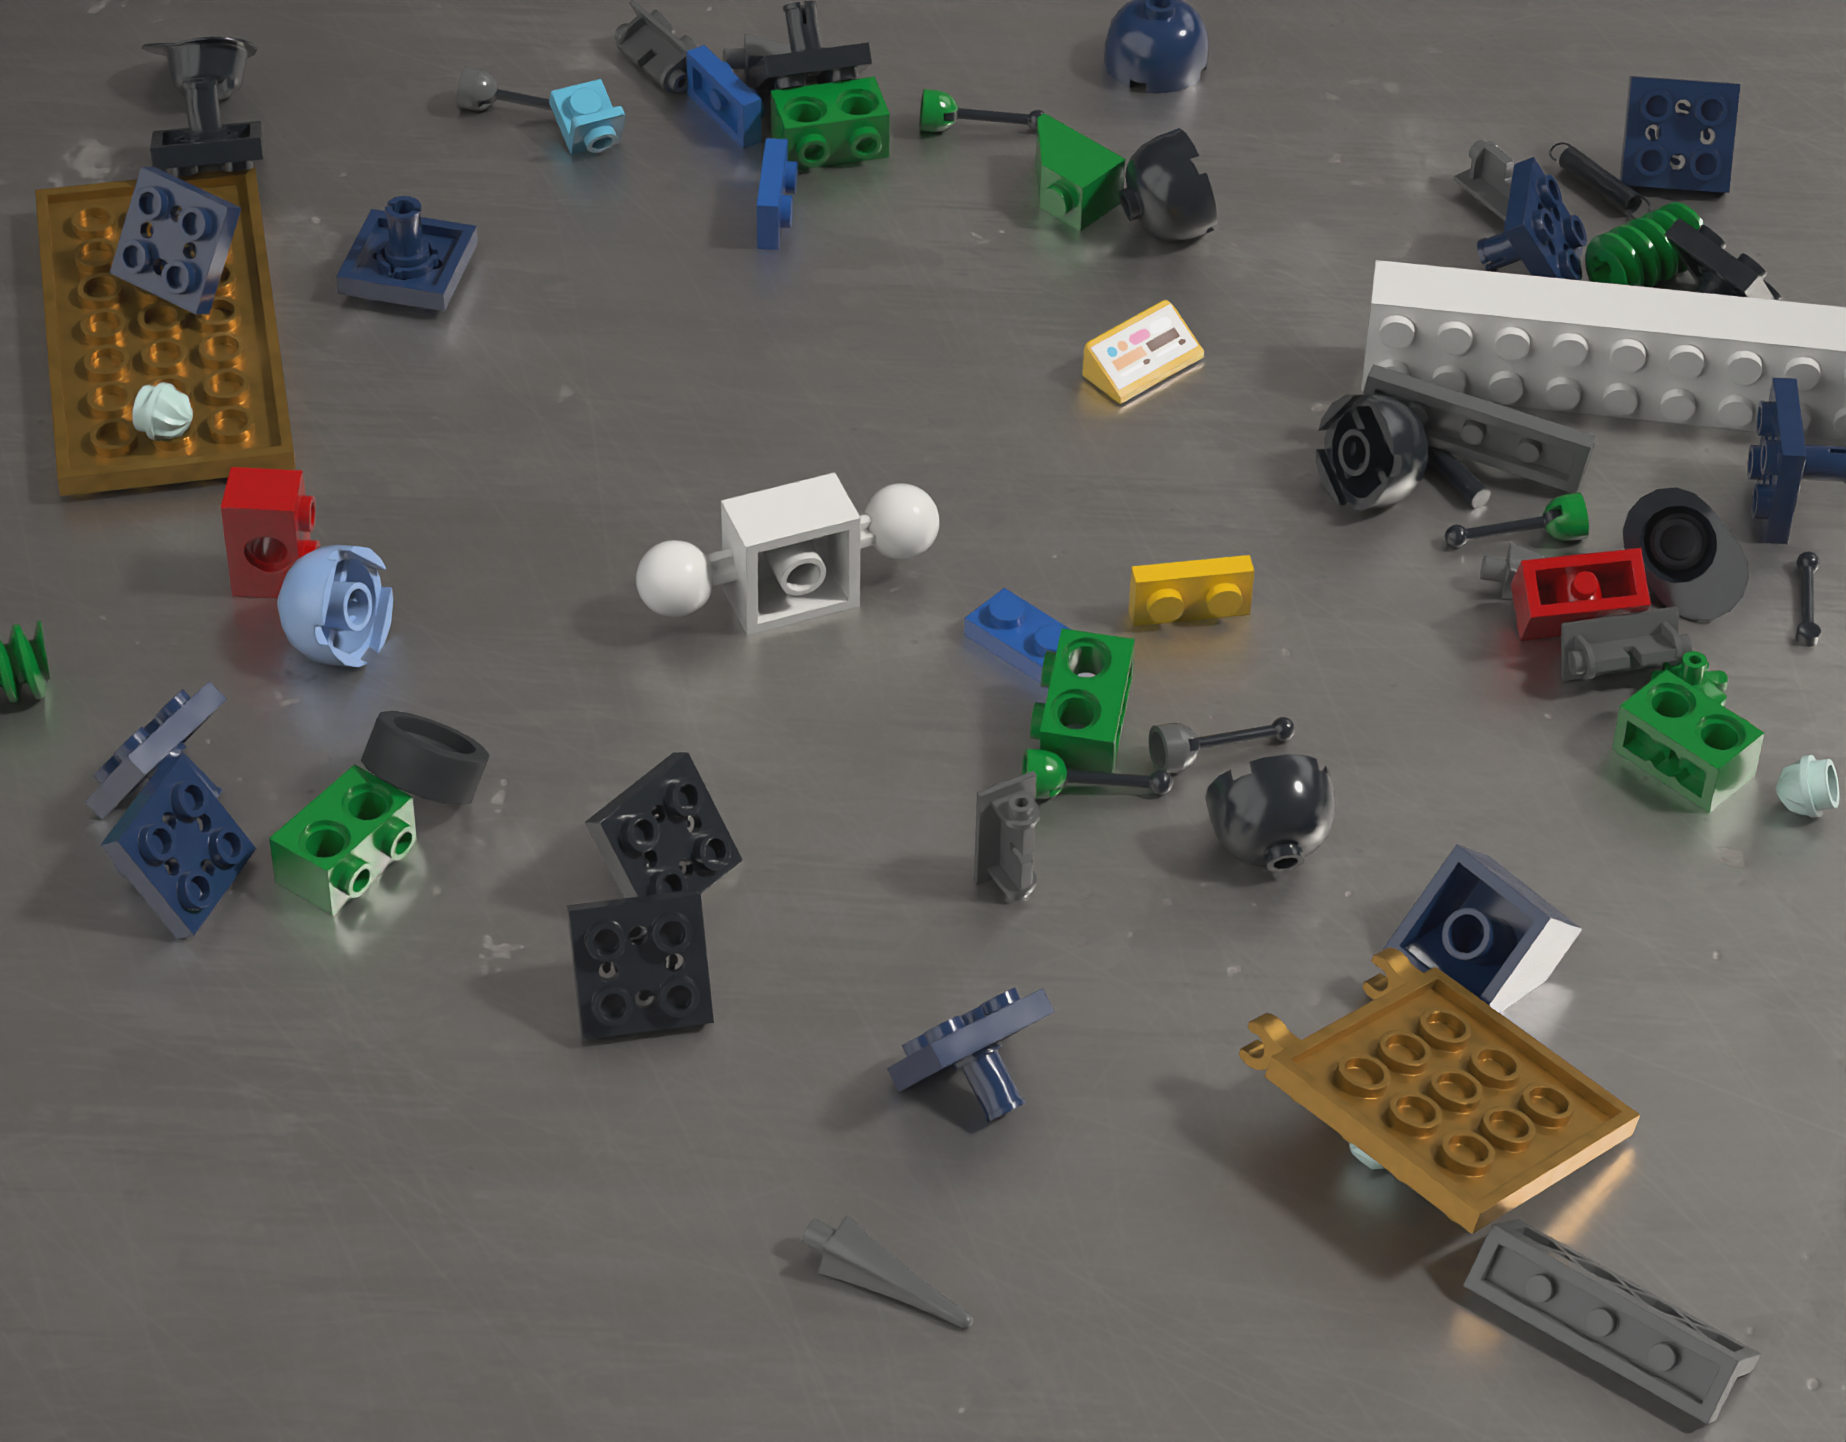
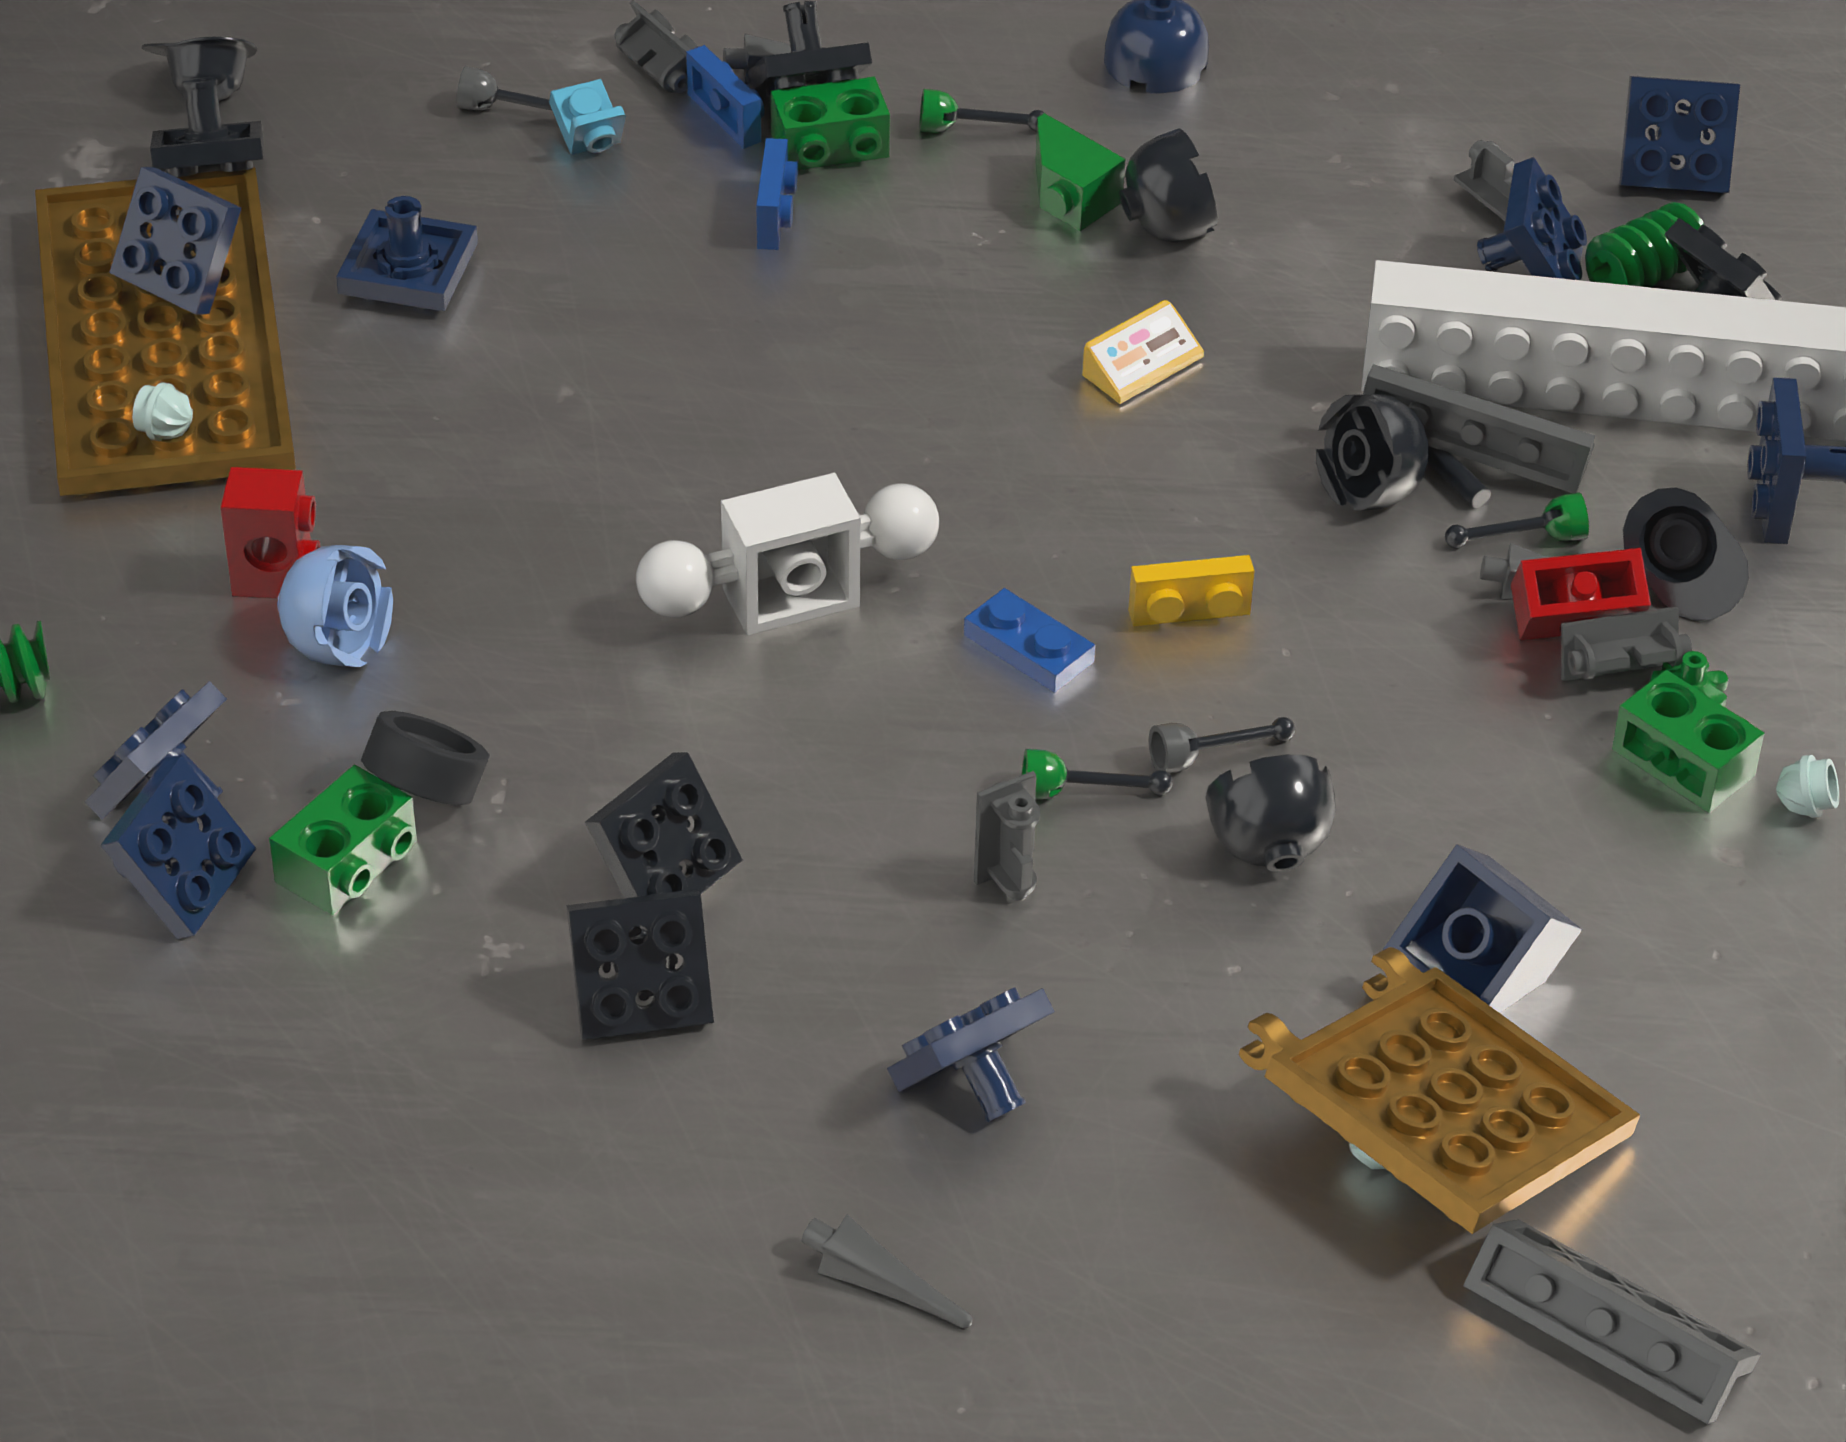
green brick [1030,628,1135,773] -> none
black piece [1549,142,1651,219] -> none
black hinge [1795,551,1821,647] -> none

